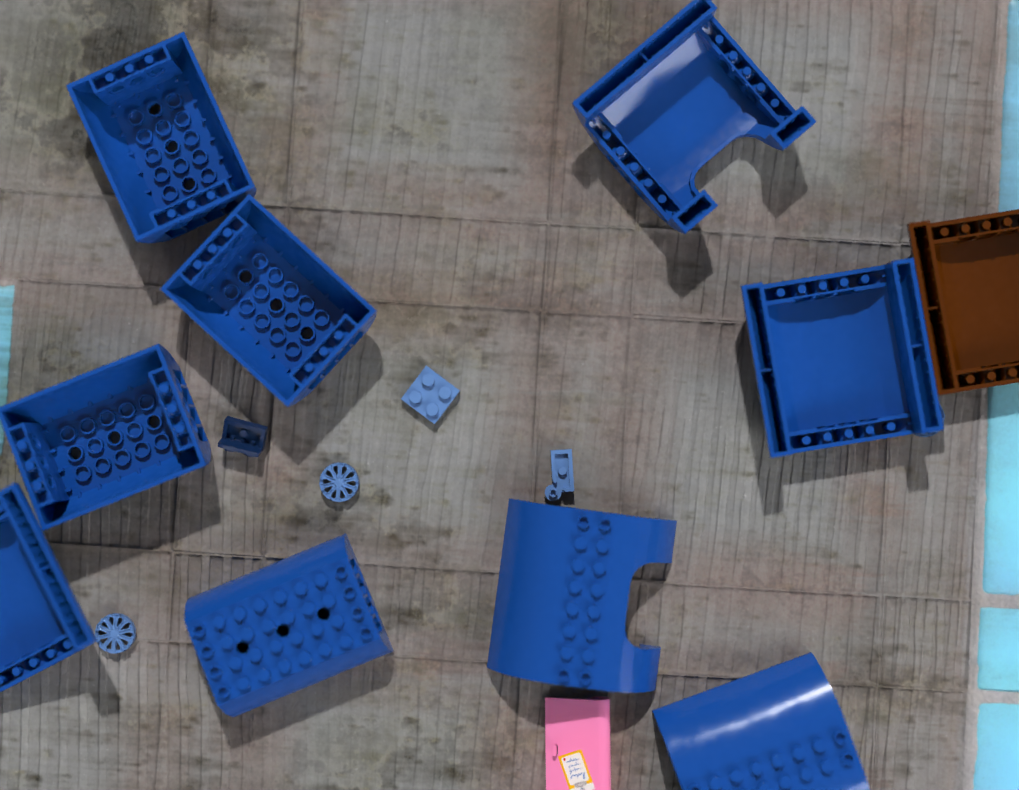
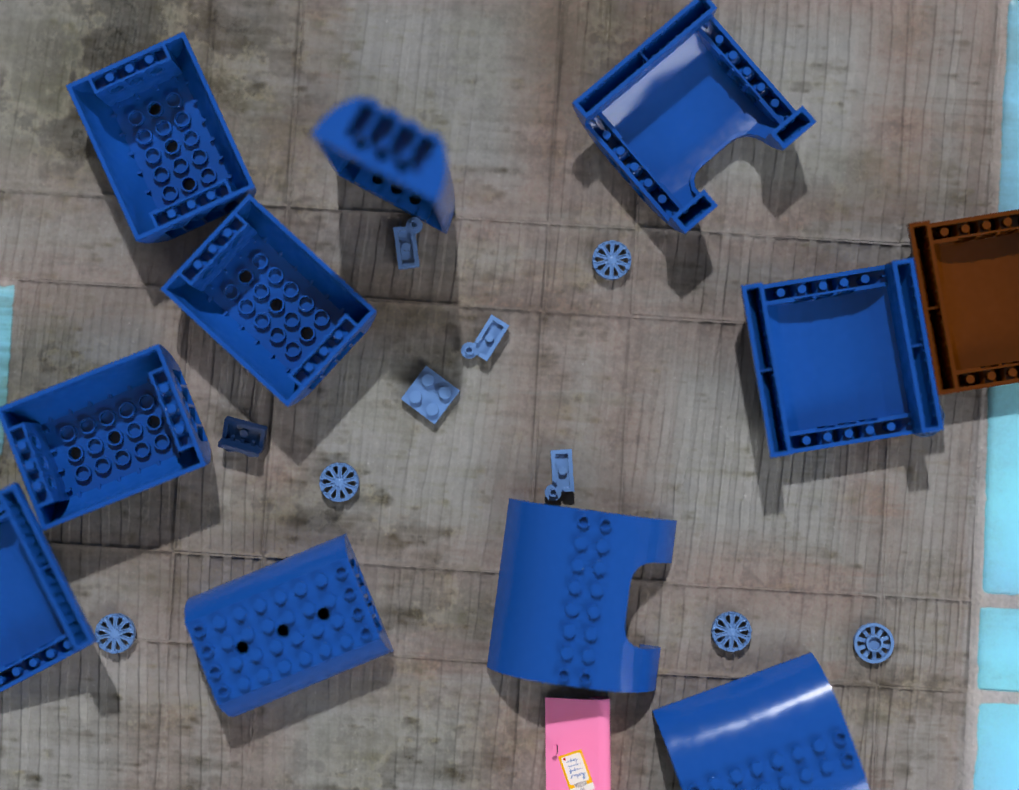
none -> blue slope [311,96,455,234]
none -> medium blue hinge [393,217,423,270]
none -> medium blue hinge [461,314,509,361]
none -> medium blue wheel [592,240,631,280]
none -> medium blue wheel [711,611,752,652]
none -> medium blue wheel [853,623,894,663]

